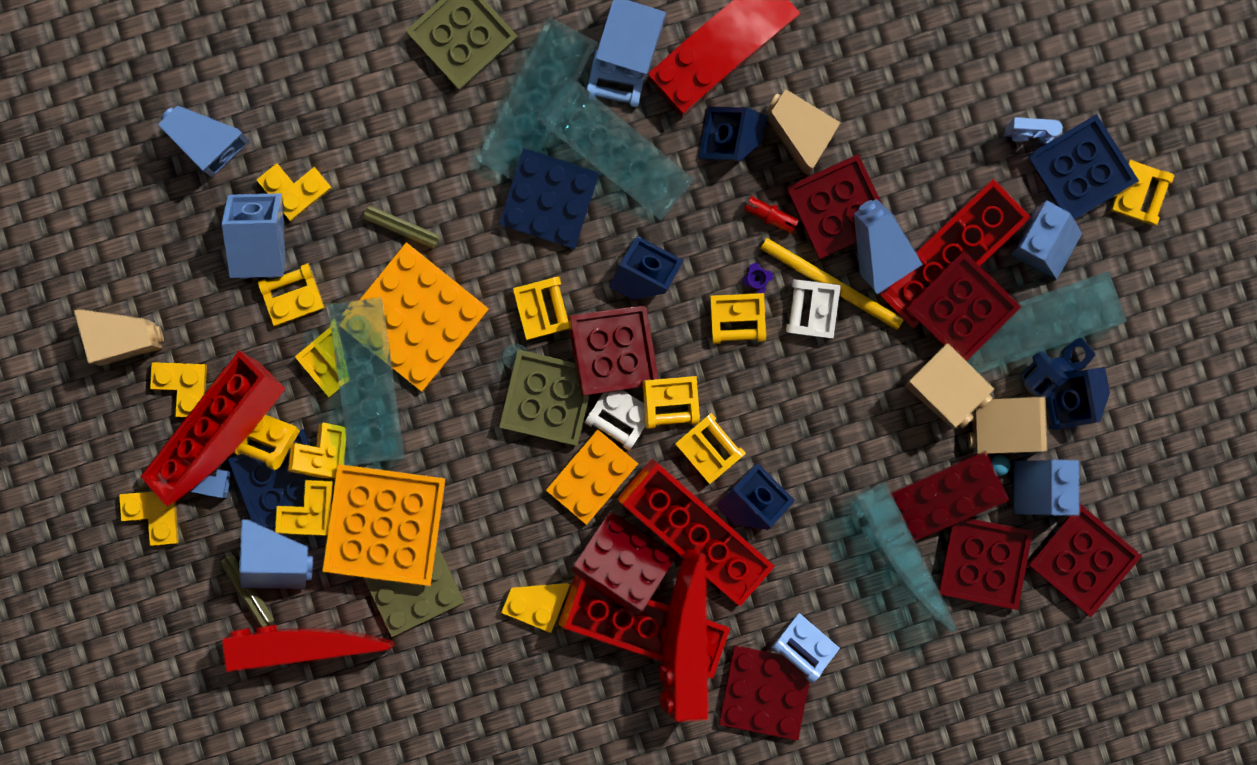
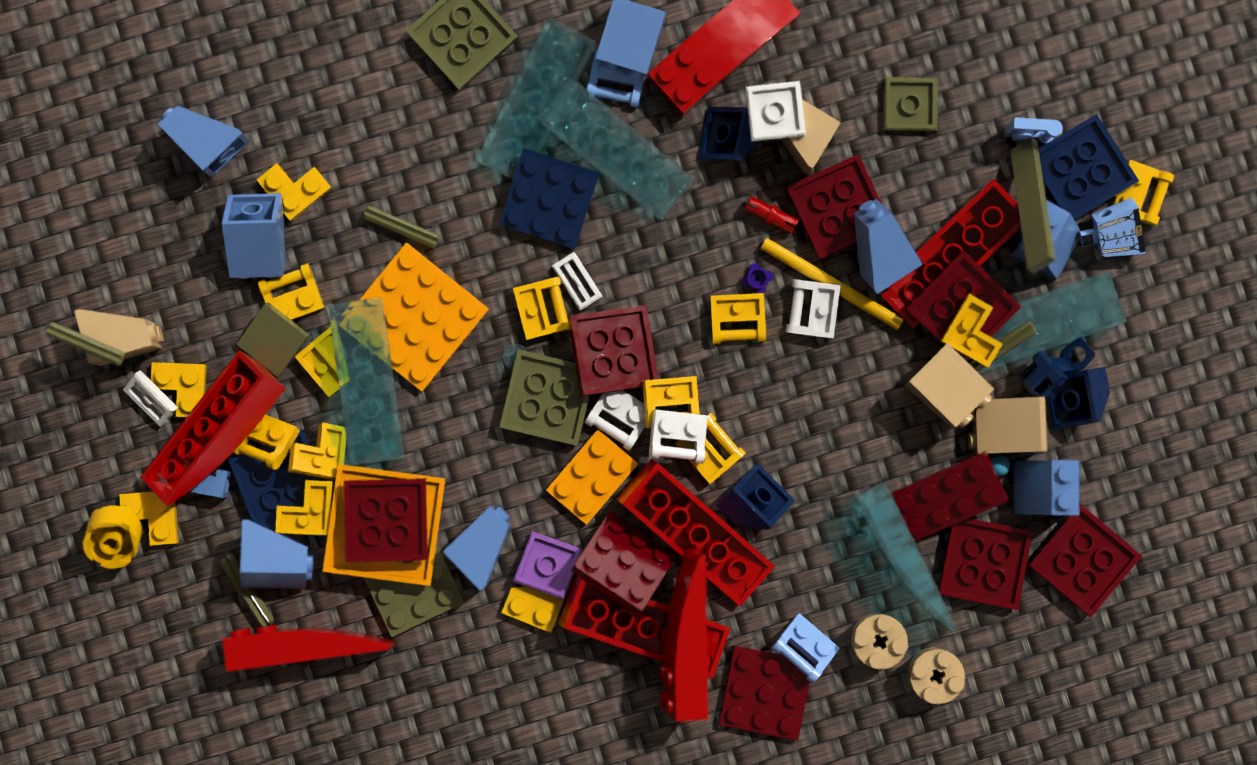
dark blue slope [609,236,684,300] -> none
none -> olive axle [46,322,125,365]
none -> yellow brick [83,506,142,569]
none -> white tile [123,370,178,427]
none -> olive tile [236,302,310,377]
none -> dark red plate [344,478,428,562]
none -> medium blue slope [443,506,511,591]
none -> medium lavender tile [513,531,583,600]
none -> white tile [552,252,603,311]
none -> white plate [649,410,708,464]
none -> white tile [745,81,806,142]
none -> tan brick [851,613,908,669]
none -> olive tile [883,77,938,132]
none -> tan brick [907,647,965,704]
none -> yellow plate [941,294,1003,368]
none -> olive axle [967,321,1037,371]
none -> olive tile [1010,137,1055,274]
none -> light blue torso [1079,198,1146,257]

